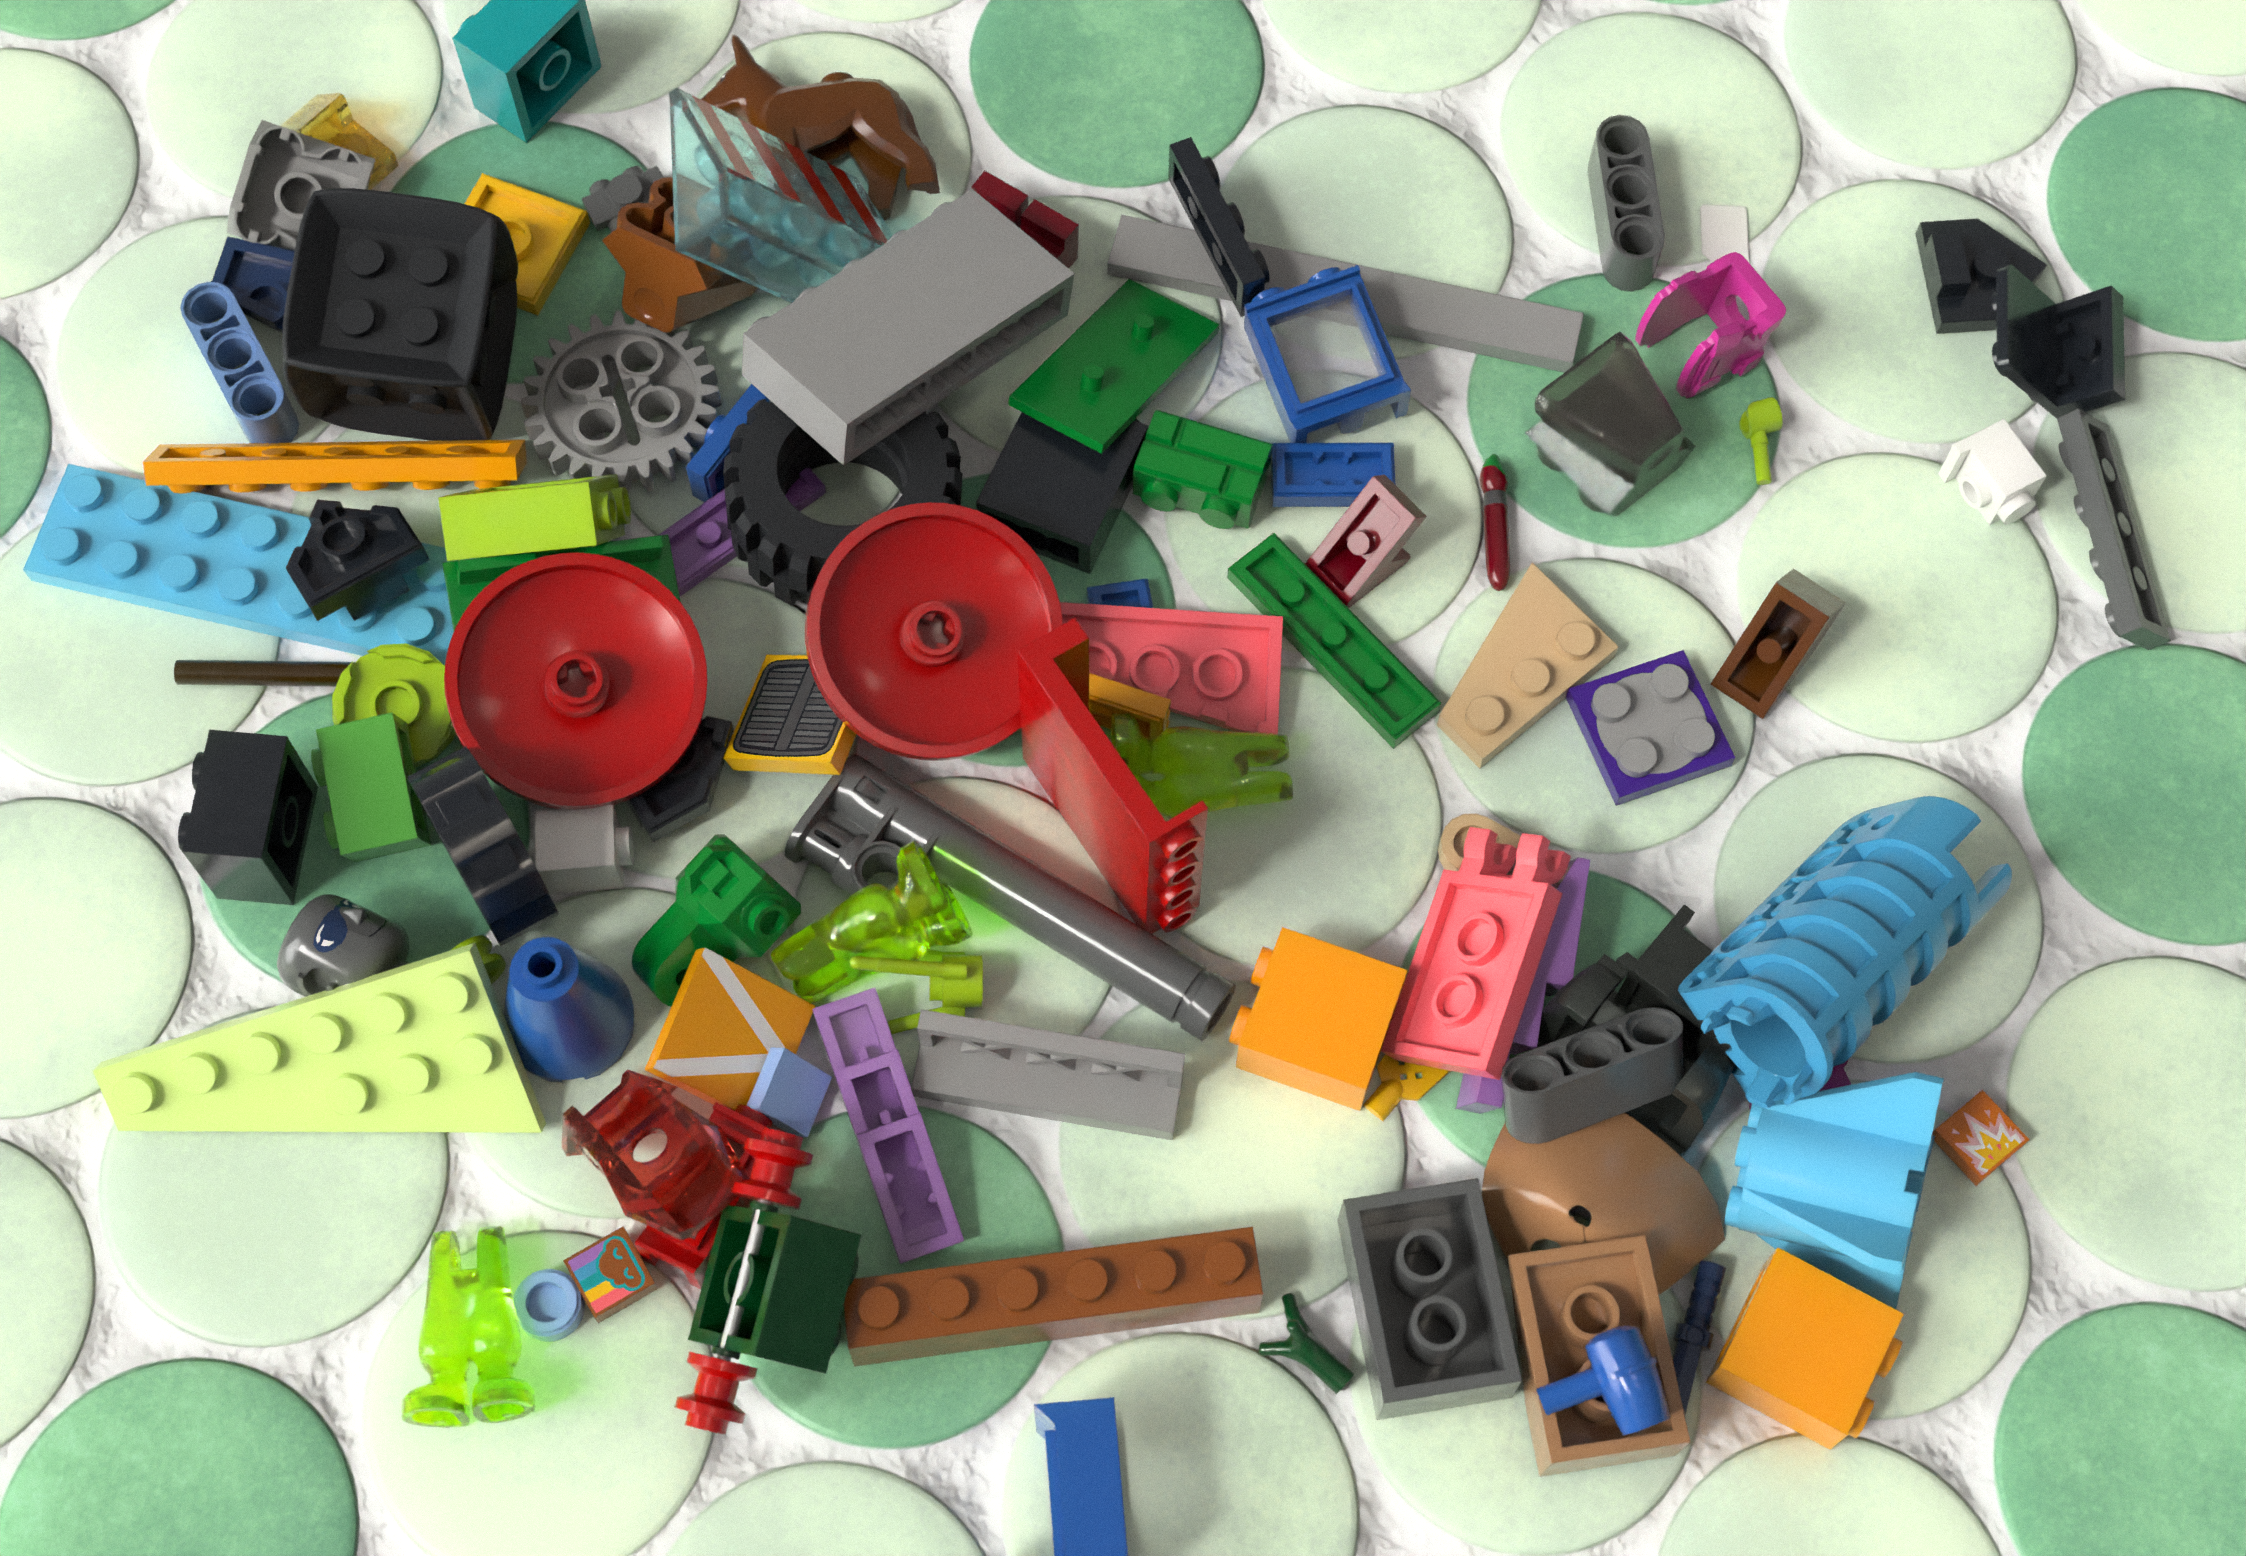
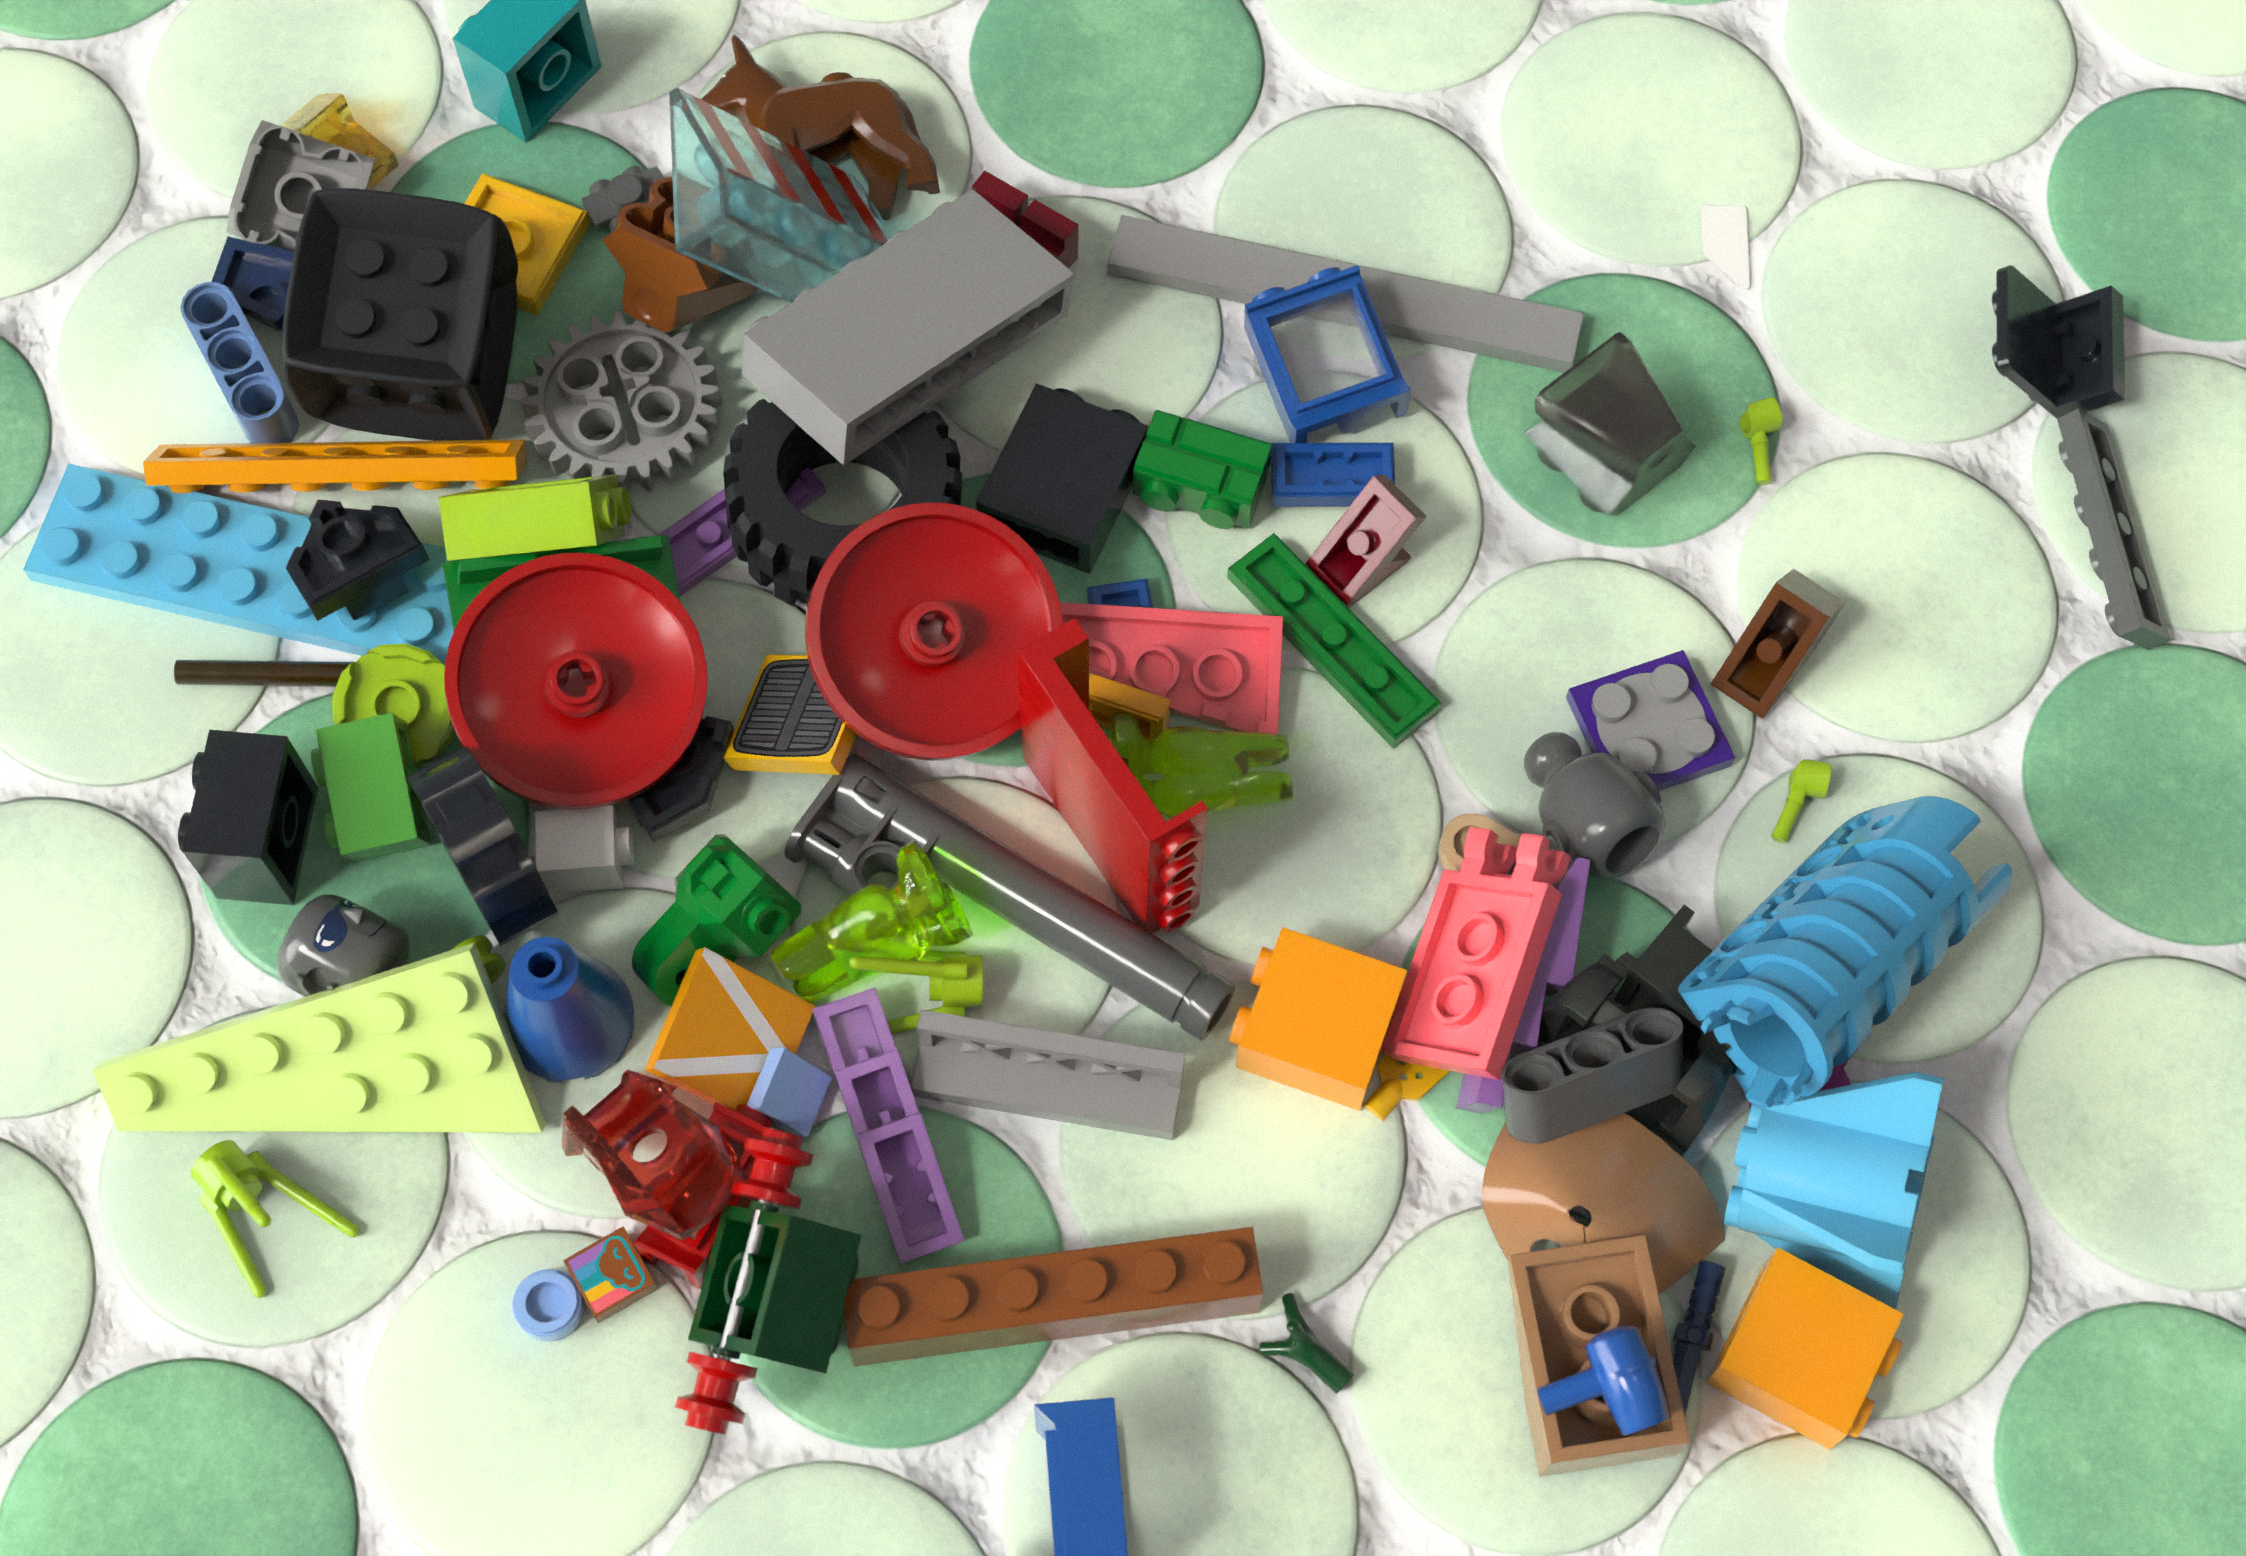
clear neon green piece [401,1226,535,1428] -> none
blue plate [686,384,772,502] -> none
green piece [1008,279,1220,454] -> none
black plate [1168,137,1270,317] -> none
dark grey brick [1337,1178,1522,1420] -> none
tan wing [1437,562,1618,769] -> none
dark red piece [1479,454,1511,591] -> none
dark grey beam [1588,115,1664,292] -> none
dark pink piece [1635,252,1786,399] -> none
black plate [1915,218,2047,334] -> none
tile [1932,1090,2030,1186] -> none
white brick [1938,419,2046,525] -> none
none -> lime plant [190,1140,360,1298]
none -> dark grey piece [1524,732,1666,879]
none -> lime hand [1771,759,1832,844]

